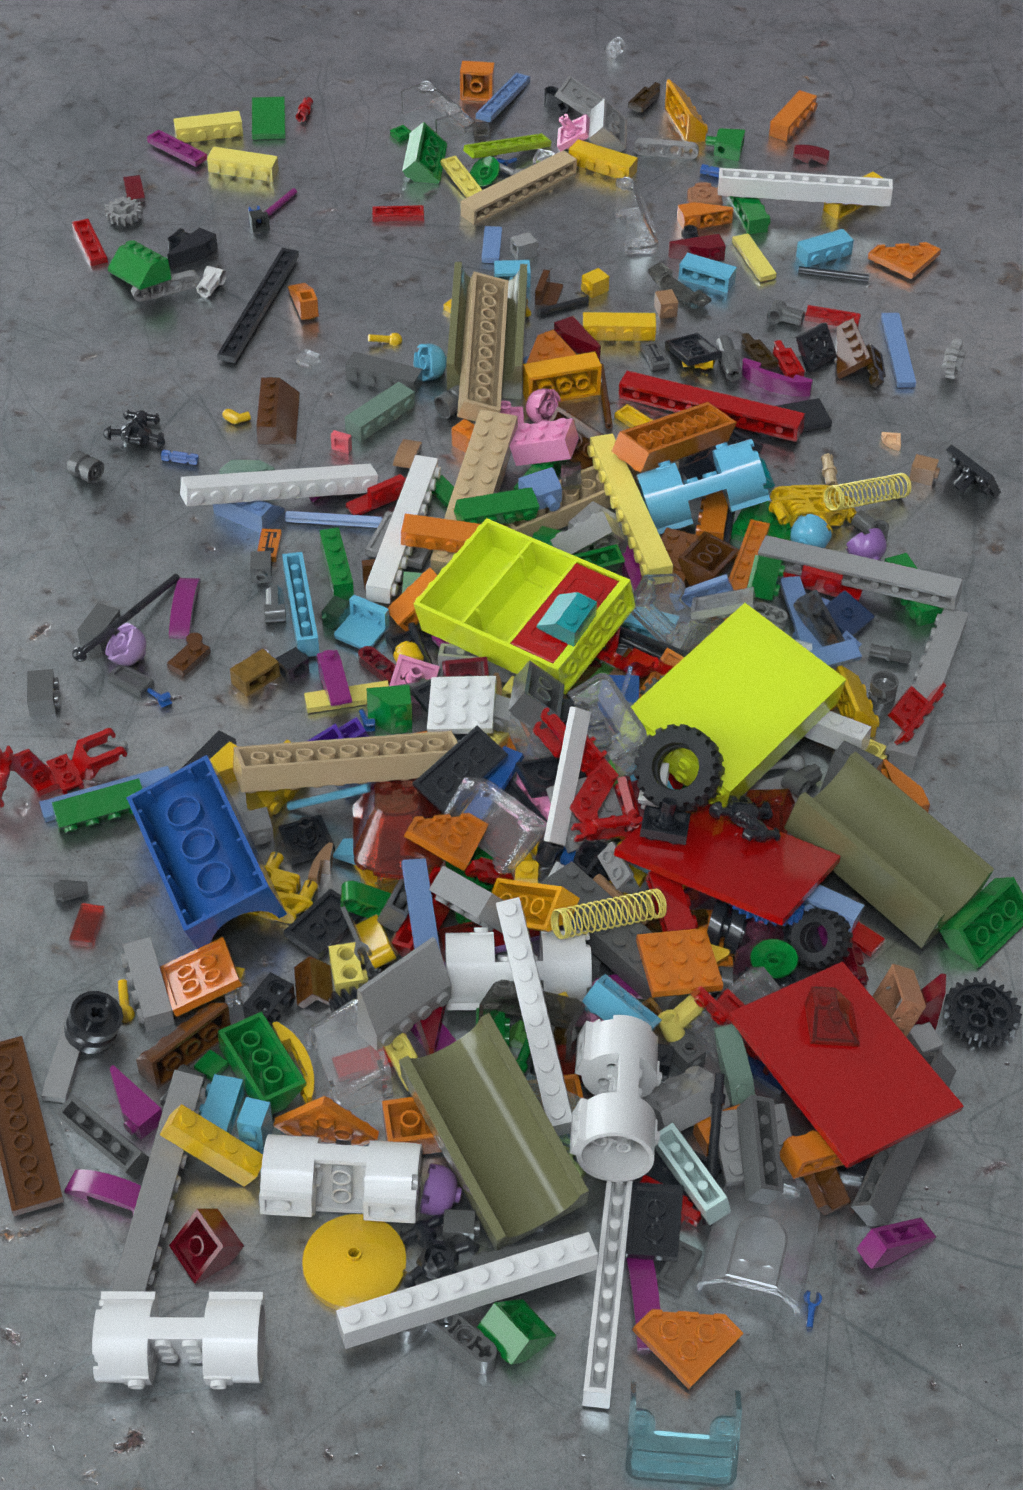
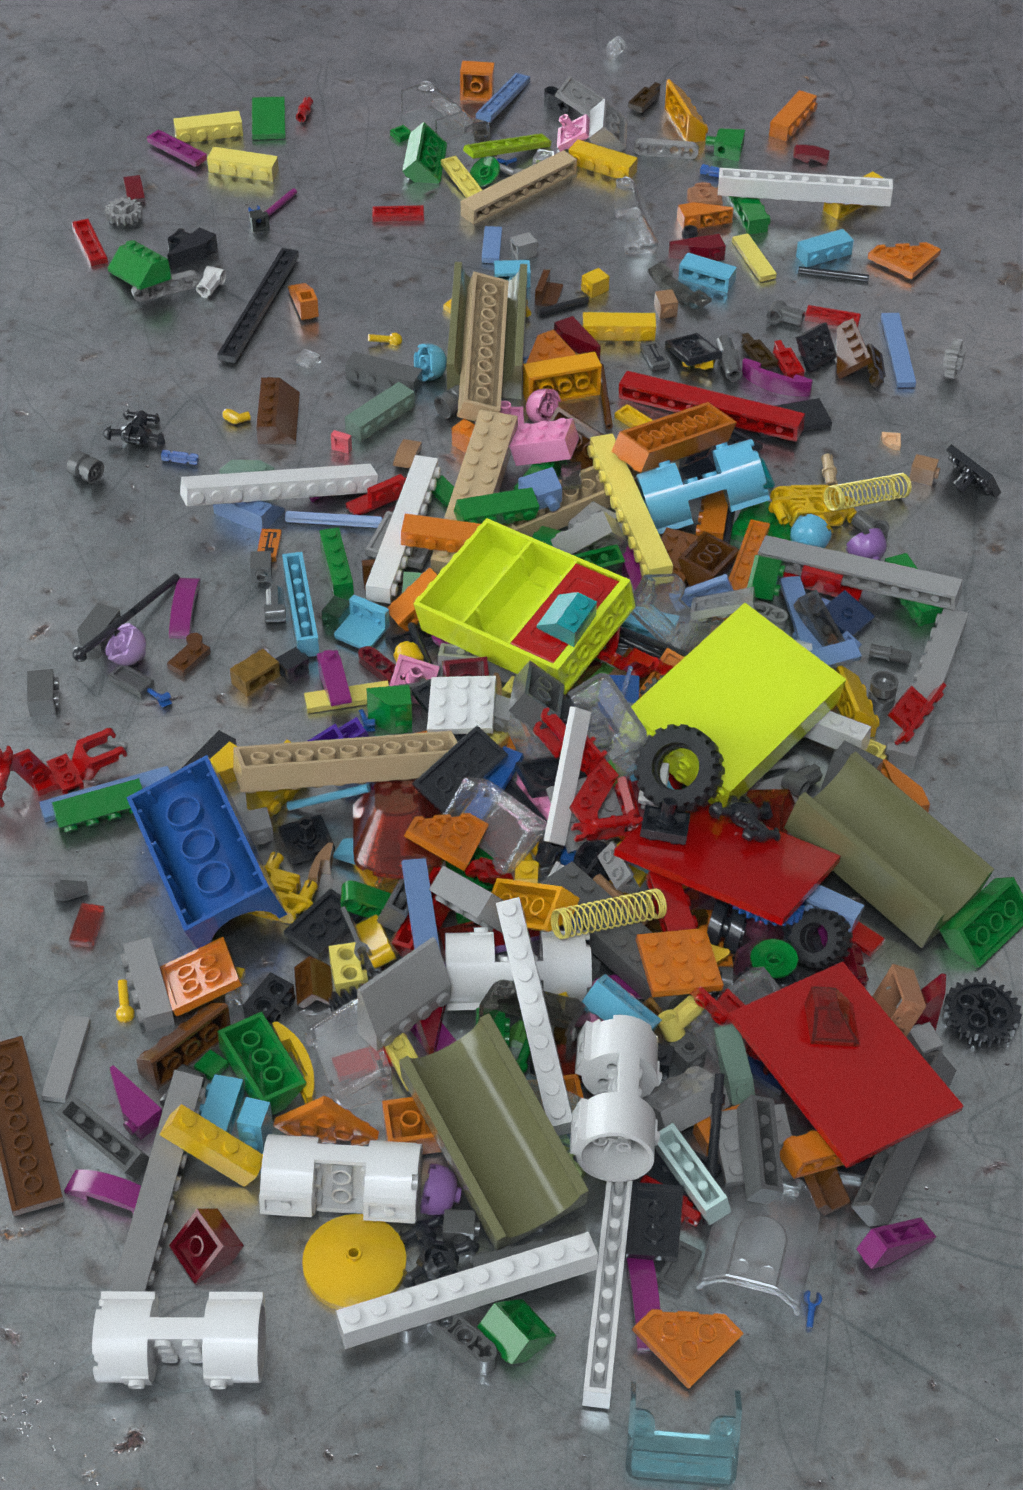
black wheel [64,991,123,1054] -> none

